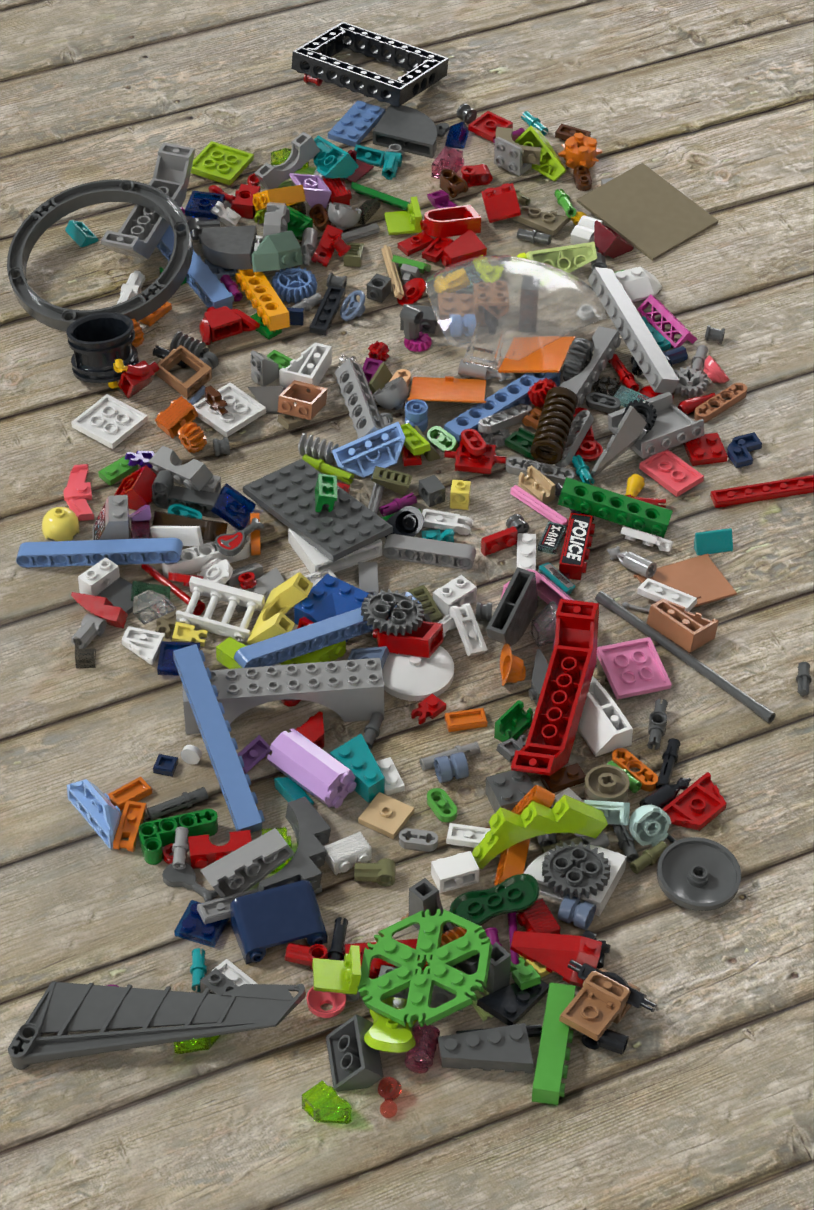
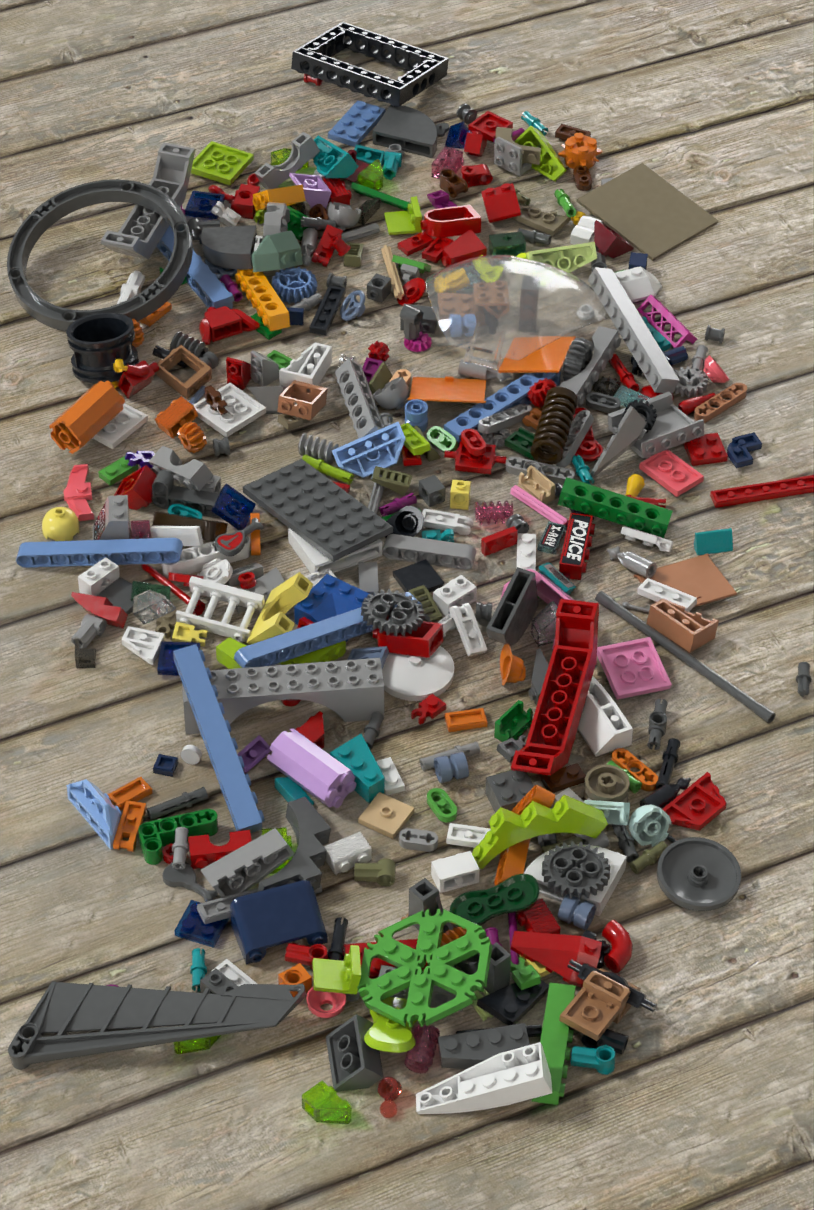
teal slope [65,220,99,247] -> none
medium lavender slope [129,505,151,521] -> none
green hinge [315,473,337,512] -> none
none -> orange brick [49,381,125,454]
none -> red slope [226,357,251,390]
none -> orange brick [278,963,312,997]
none -> dark grey pin [301,216,336,230]
none -> clear neon green slope [357,159,383,191]
none -> black tile [393,559,444,593]
none -> white wedge [416,1042,552,1114]
none -> red slope [464,131,487,157]
none -> clear pink piece [475,500,513,525]
none -> clear green brick [489,231,526,260]
none -> teal piece [571,1045,615,1075]
none -> red cylinder [602,920,633,973]
none -> dark blue brick [628,252,648,270]

